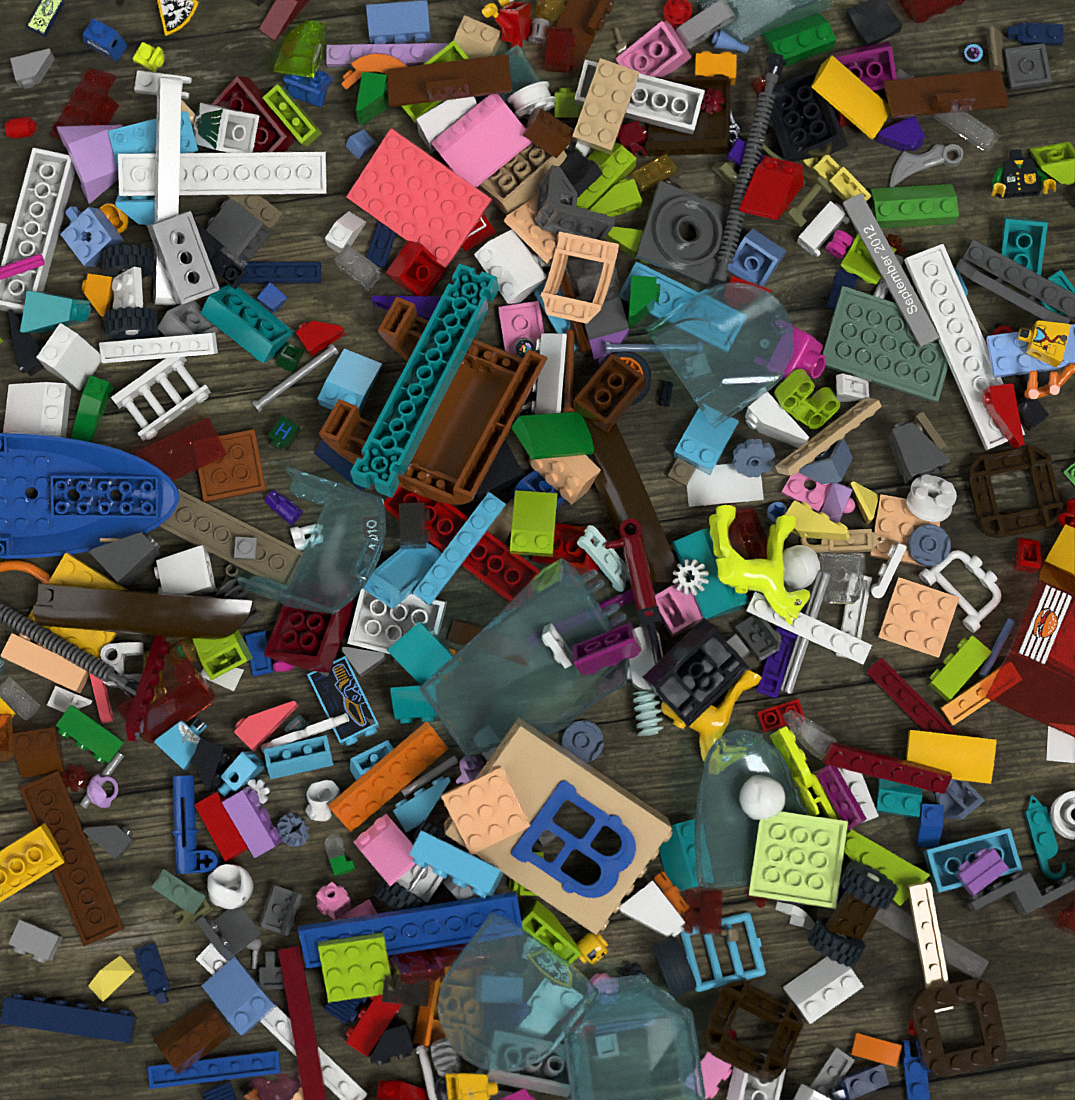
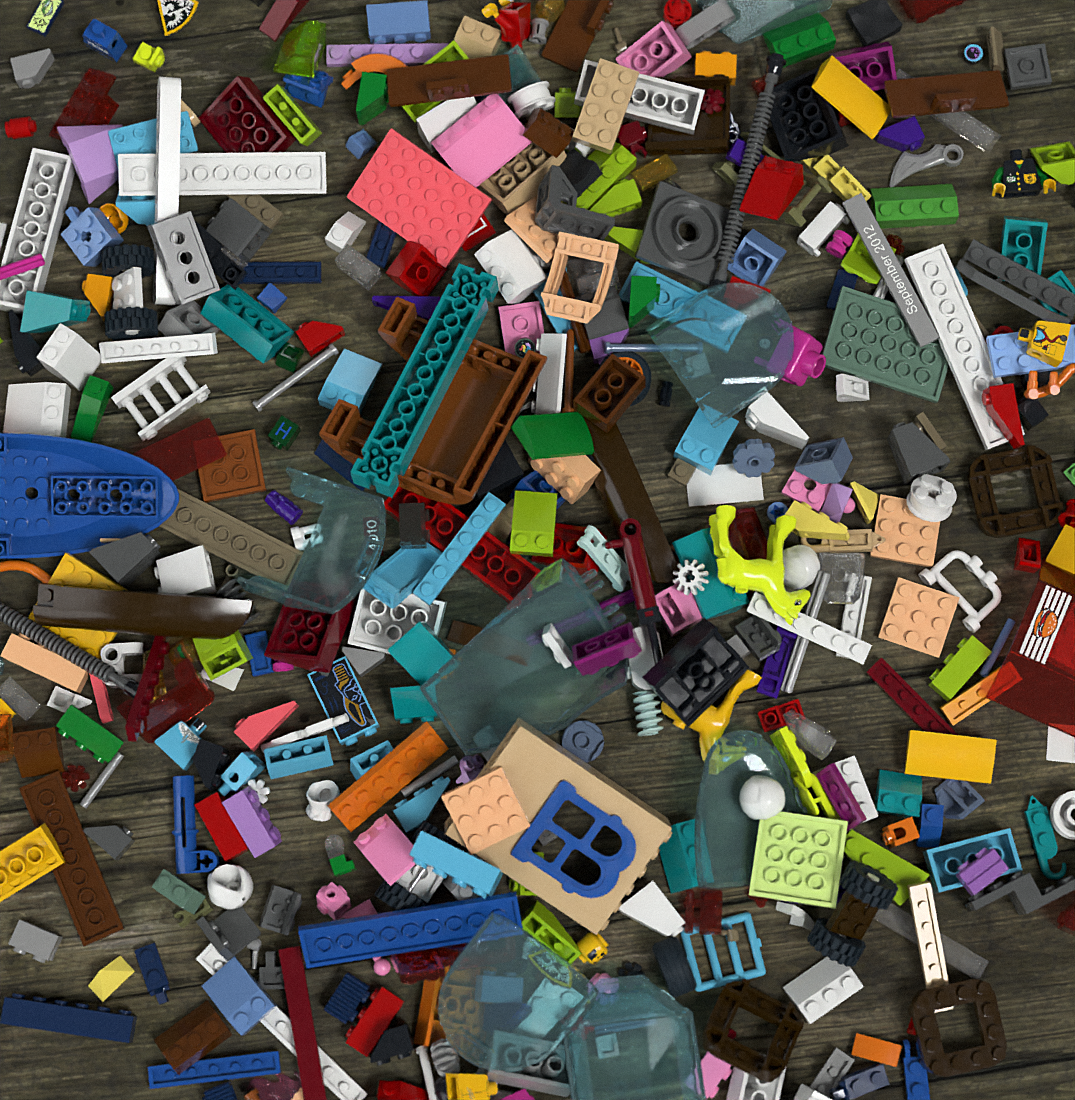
lavender piece [87,774,119,808] -> none
white hinge [134,71,192,99] -> none
white slope [193,102,260,153] -> none
light grey plate [234,537,258,560] -> none
sand blue gear [277,813,310,847] -> none
clear light blue slope [284,715,310,734] -> none
lime plate [318,932,394,1002] -> none
clear smoke brick [382,972,430,1006] -> none
clear red brick [545,26,576,73] -> none
orange pin [654,872,689,915] -> none
medium blue cone [711,29,749,54] -> none
lime beam [774,369,840,429] -> none
tan plate [775,397,882,476] -> none
dark red plate [823,742,952,794] -> none
white plate [870,541,907,598] -> none
sand blue tile [908,524,951,567] -> none
dark blue hinge [1006,23,1064,46] -> none
none -> orange brick [881,817,920,849]

